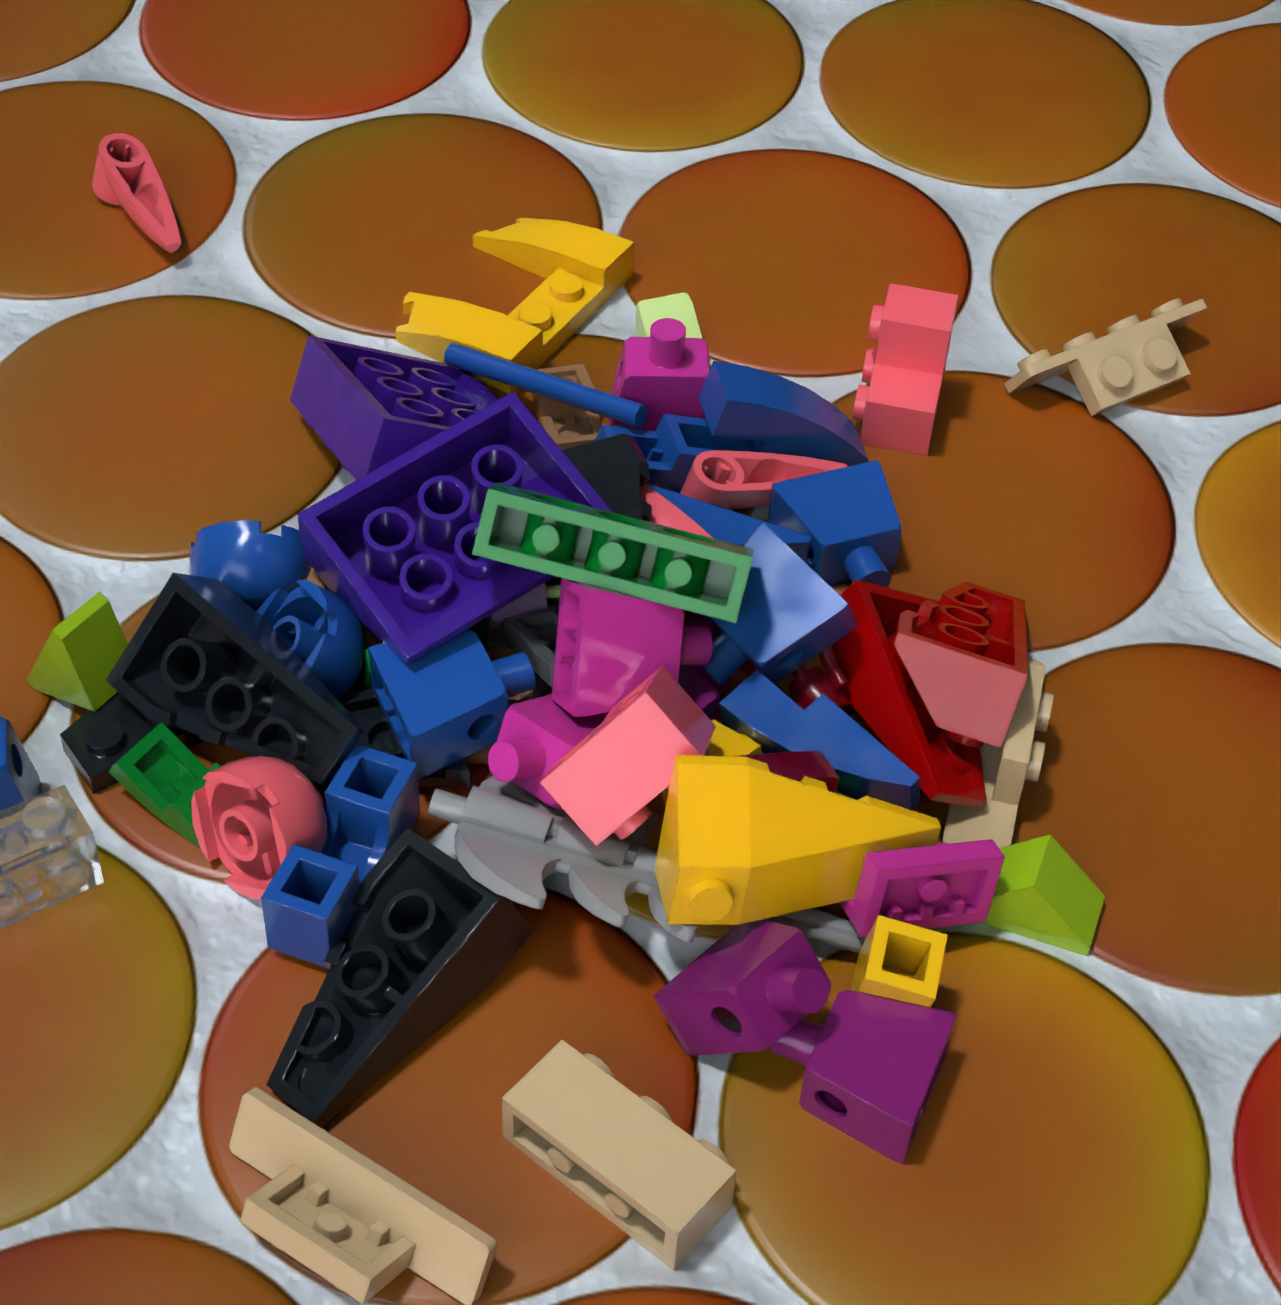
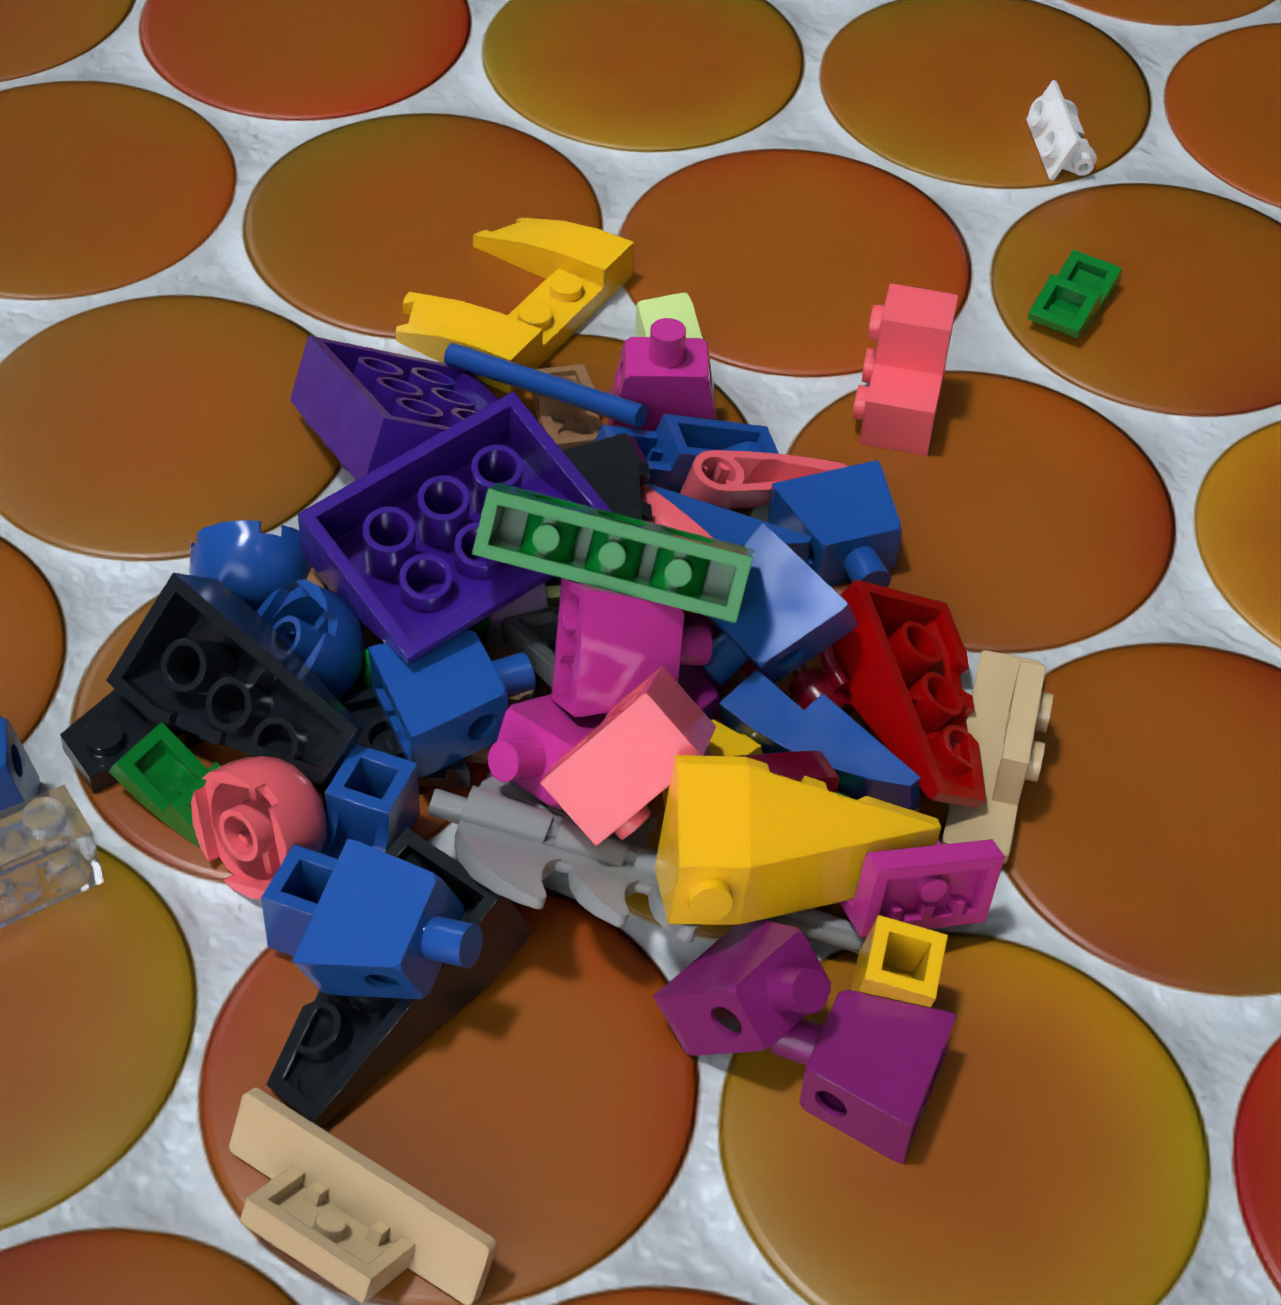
lime slope [26,591,128,712] -> none
coral piece [92,133,181,253] -> none
tan brick [502,1040,737,1271] -> none
blue slope [698,361,868,466] -> none
wedge [894,581,1028,748] -> none
lime slope [981,834,1105,956] -> none
tan bracket [1004,298,1208,417] -> none
none -> blue torso [291,839,483,999]
none -> white hinge [1026,80,1097,181]
none -> green slope [1028,249,1122,339]

